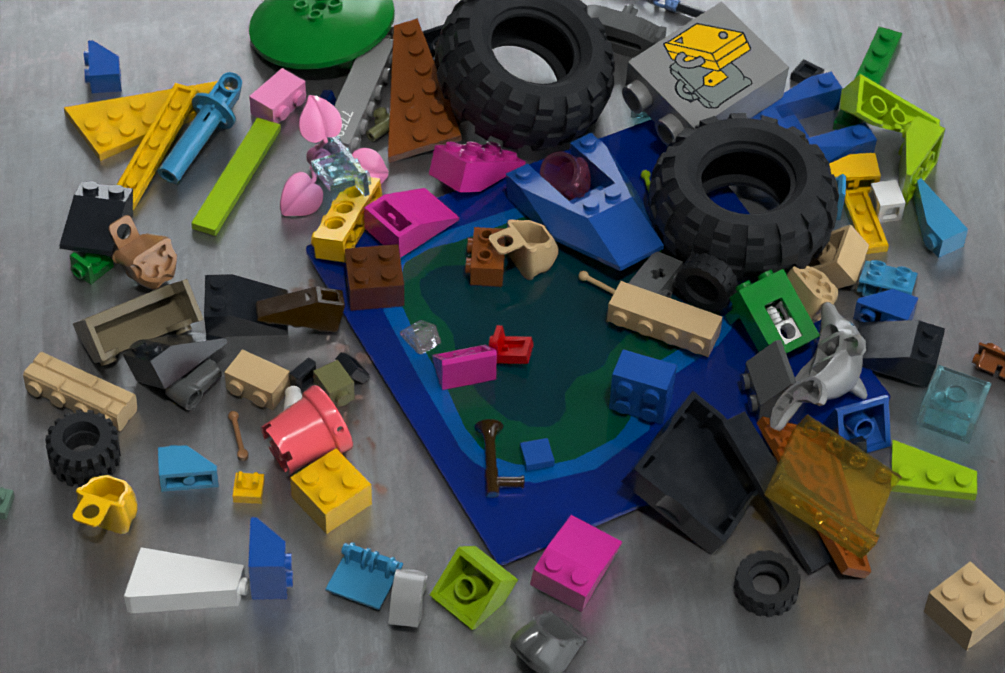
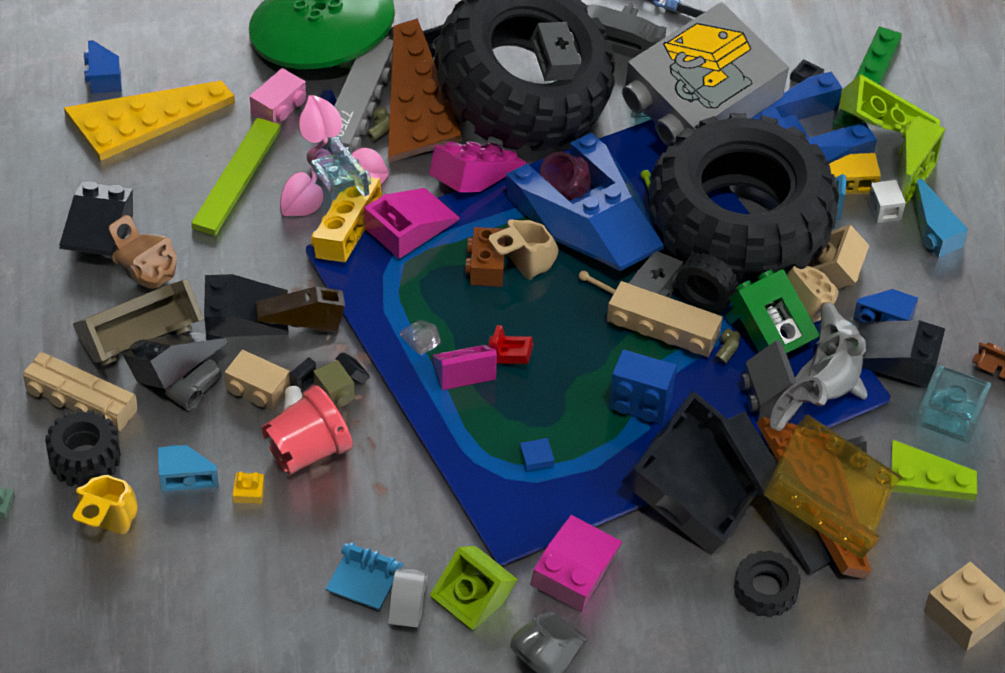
green bracket [70,252,114,285] -> none
yellow tile [117,83,199,211] -> none
white slope [124,547,249,613] -> none
dark azure piece [158,72,242,184] -> none
medium nougat hinge [228,411,249,461] -> none
blue slope [248,517,293,600] -> none
yellow brick [290,448,372,534] -> none
reddish brown brick [345,244,404,311] -> none
dark brown piece [474,419,524,498] -> none
blue slope [824,395,891,454] -> none
yellow tile [843,188,889,254] -> none
dark azure hinge [857,260,918,296] -> none
none -> dark grey brick [530,22,581,81]
none -> olive arm [715,329,741,364]

